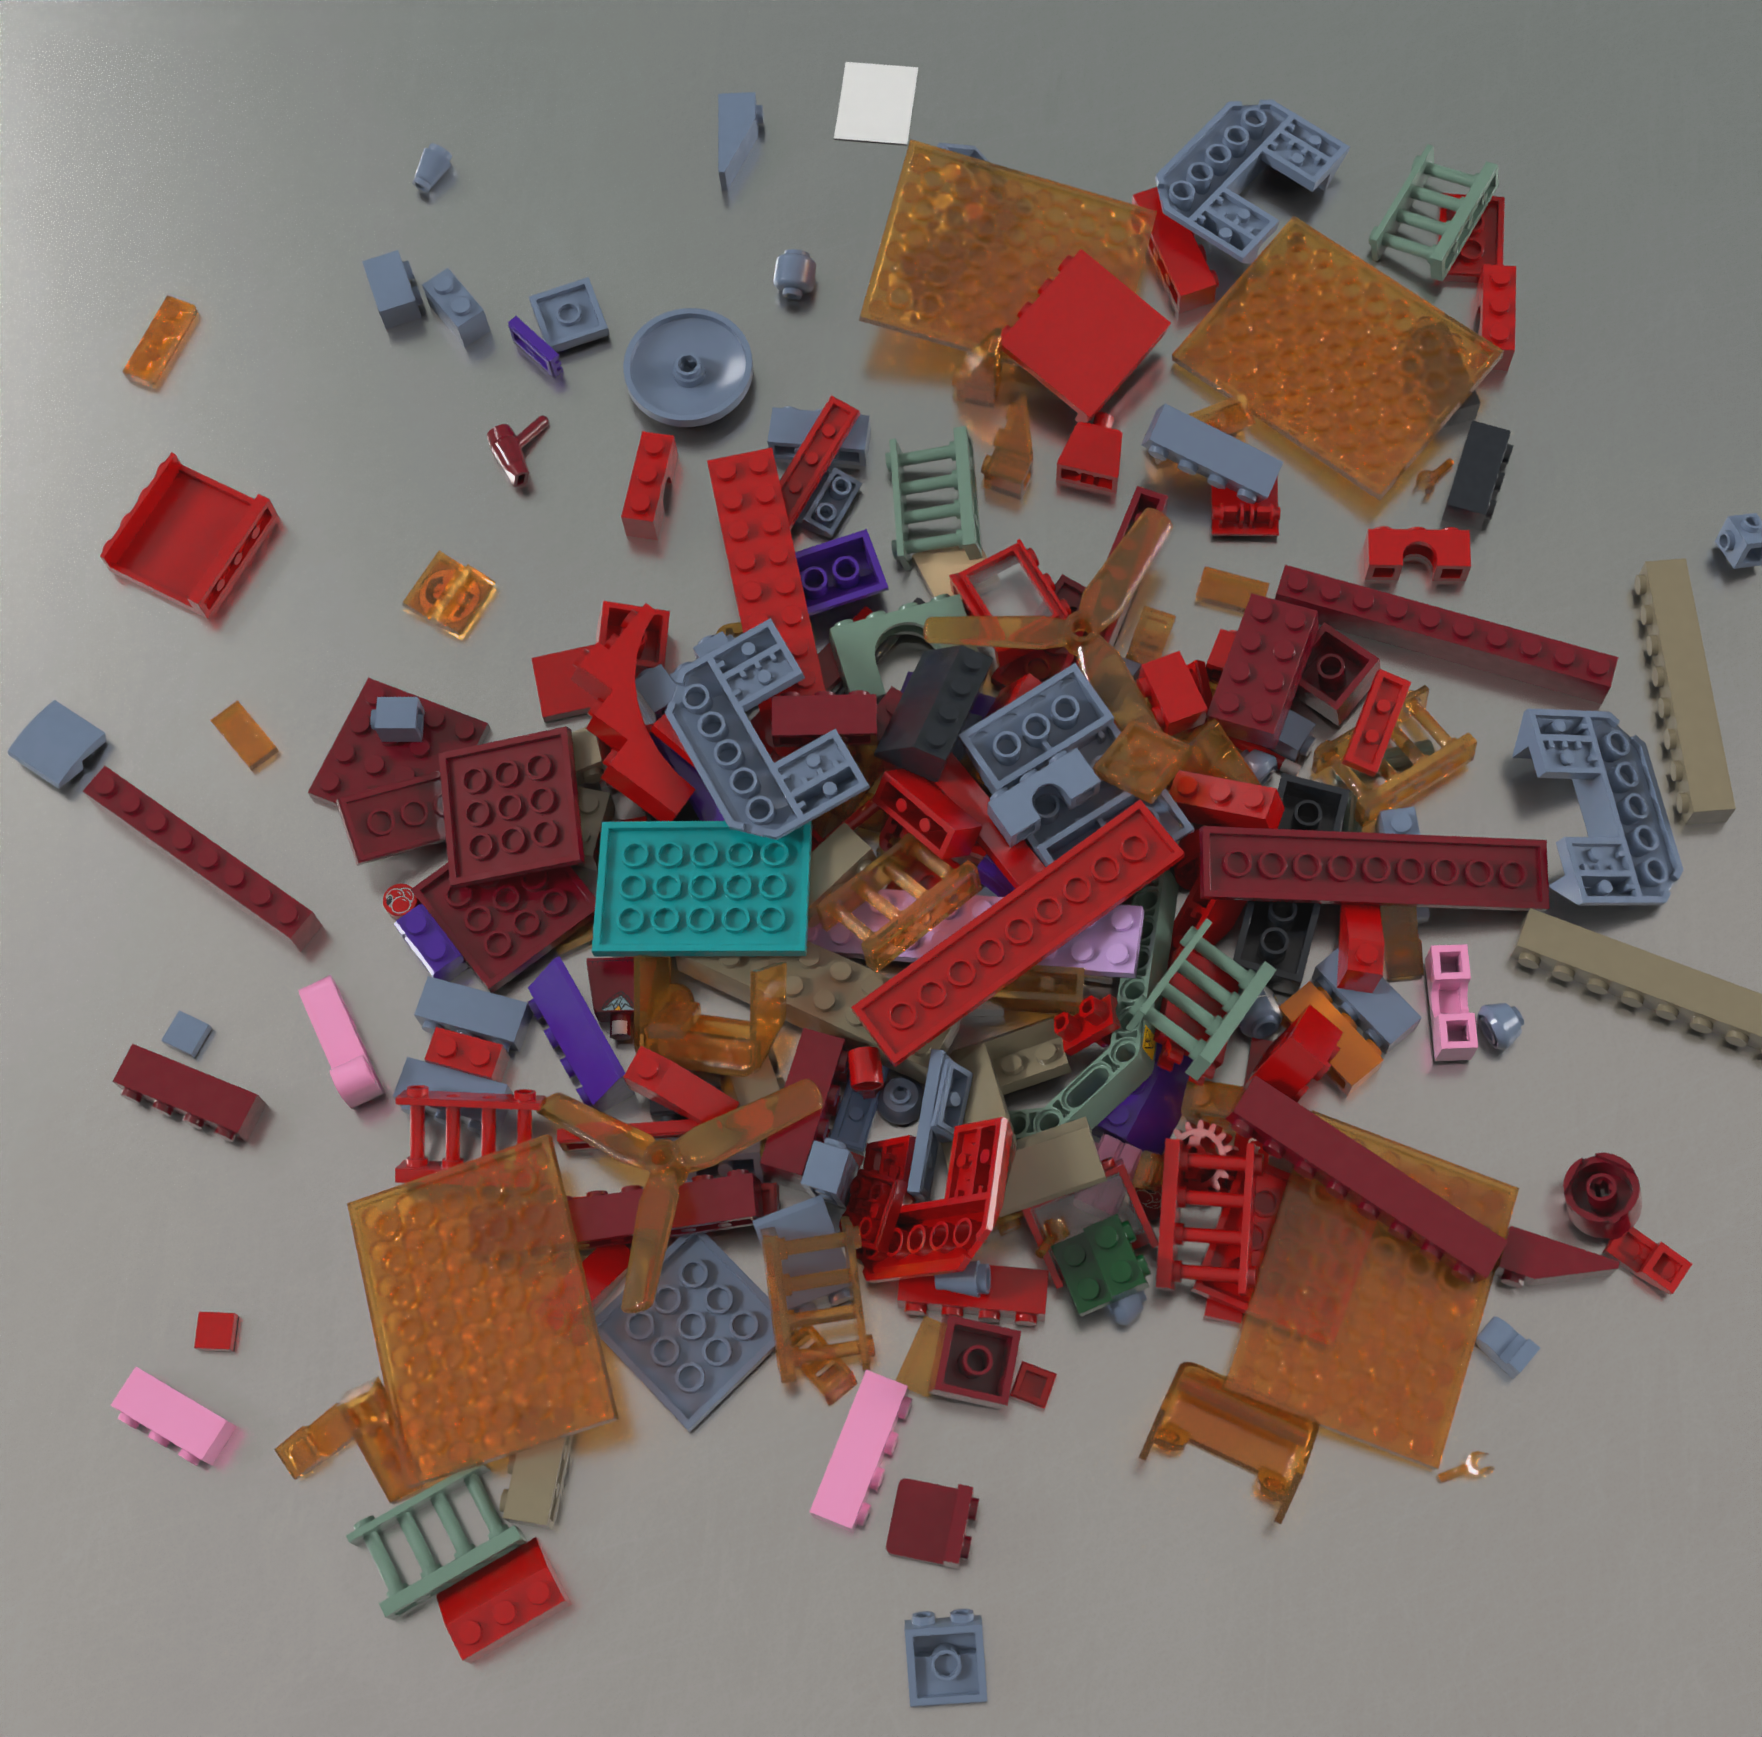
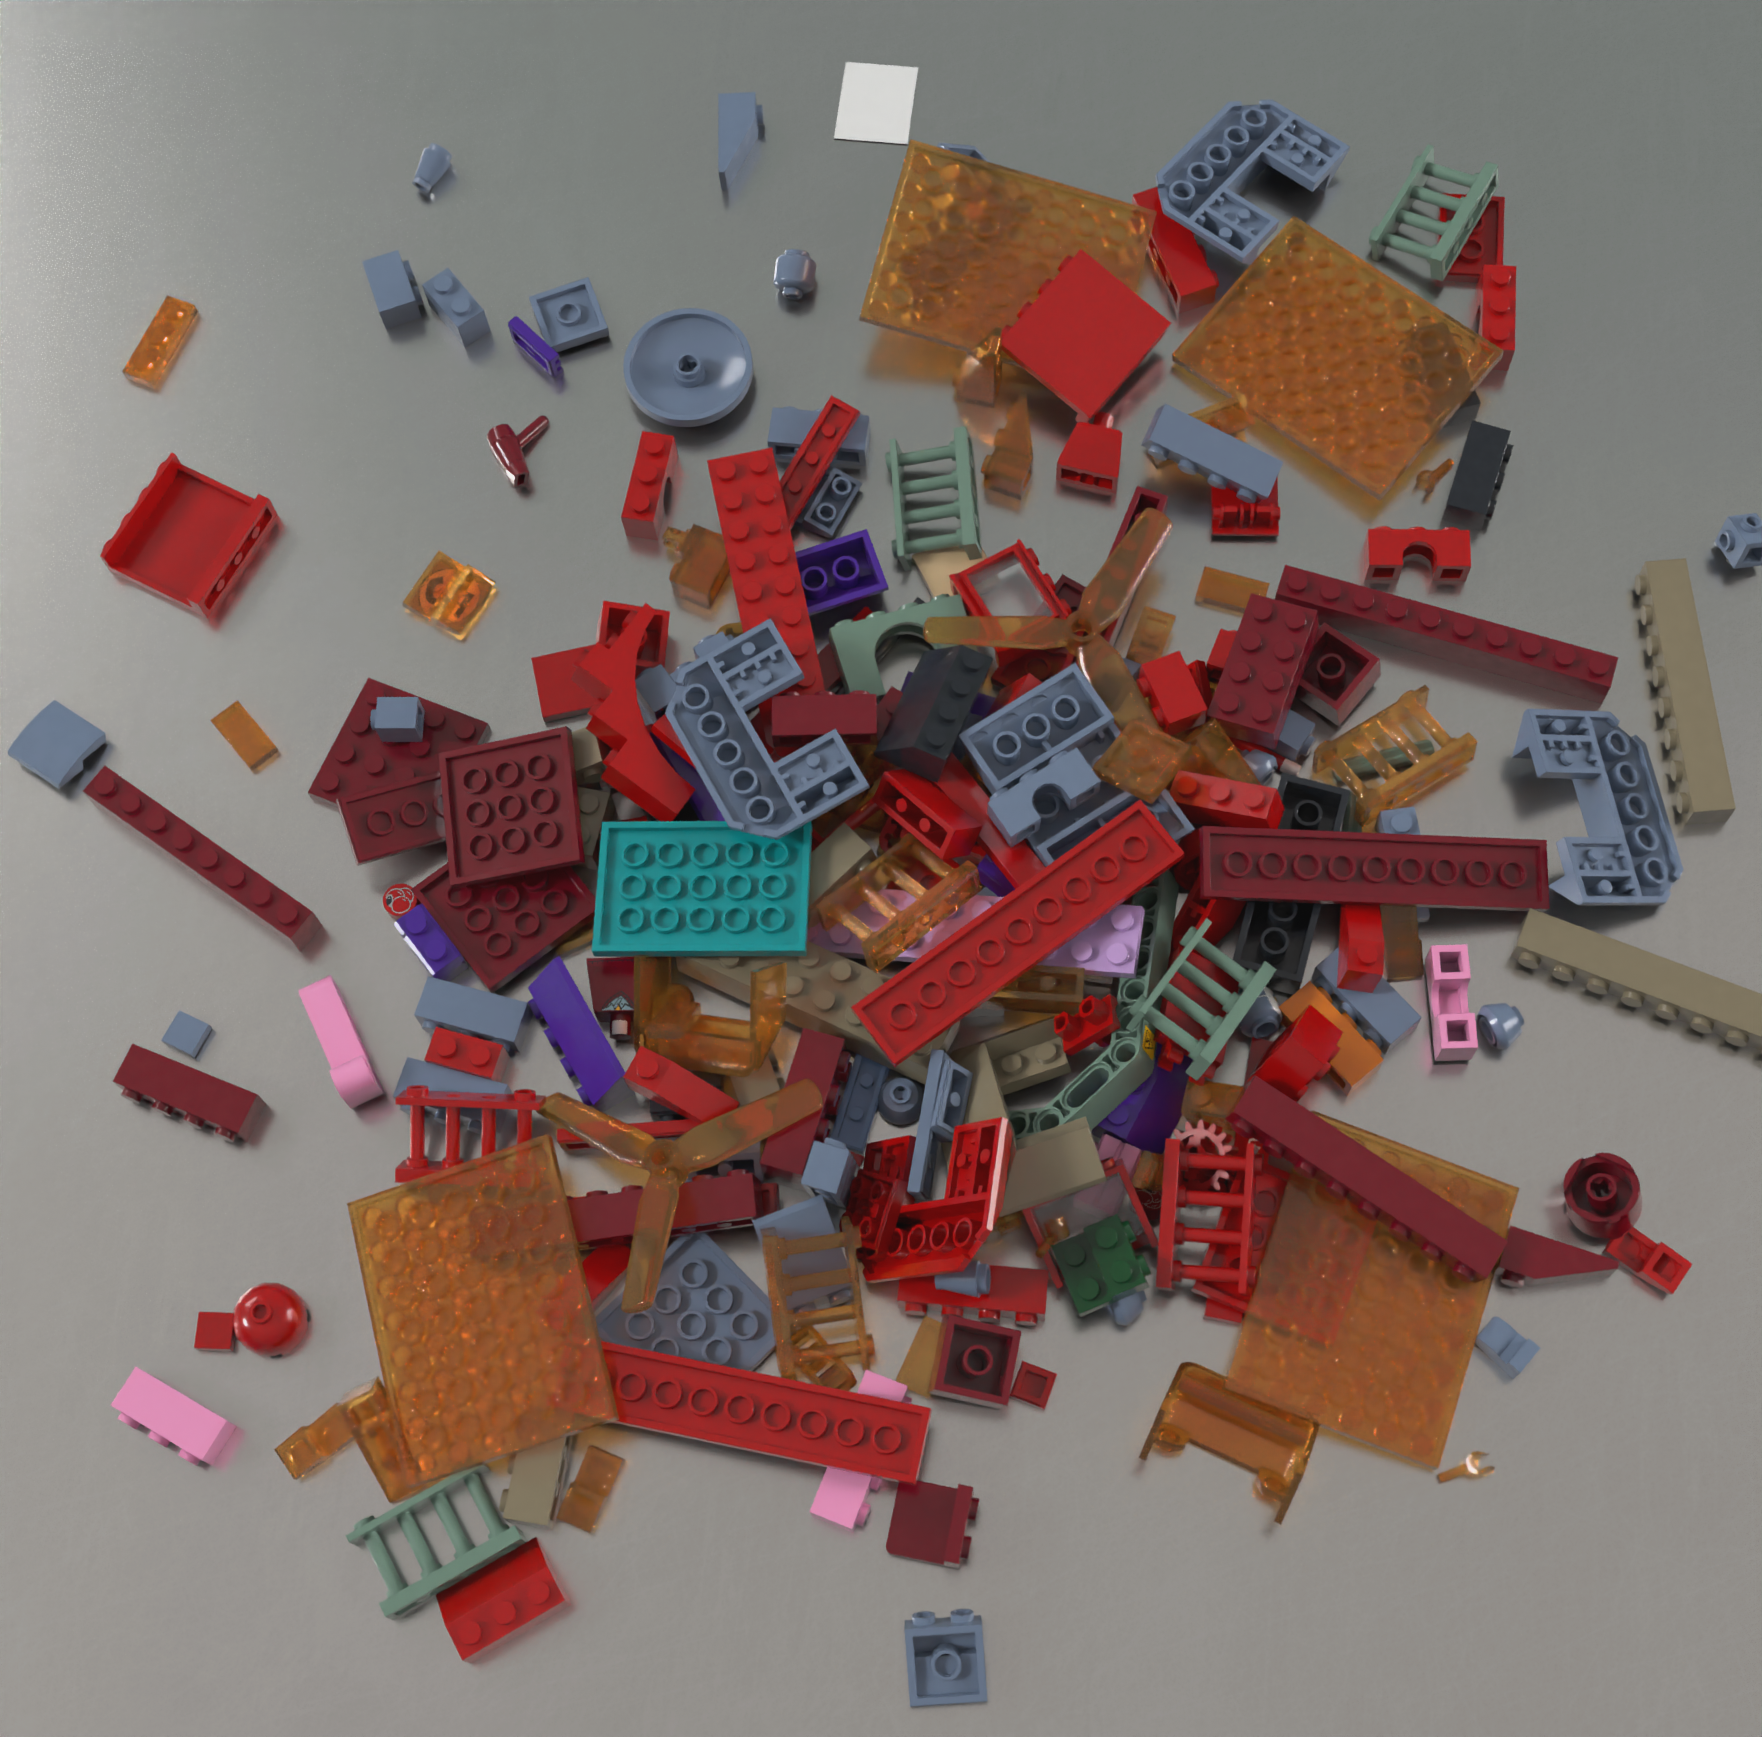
red piece [848,1046,884,1099] -> none
red plate [1341,669,1411,777] -> none
none -> red cylinder [232,1283,309,1357]
none -> red plate [550,1334,932,1486]
none -> clear orange slope [556,1445,626,1533]
none -> clear orange hinge [662,524,730,610]

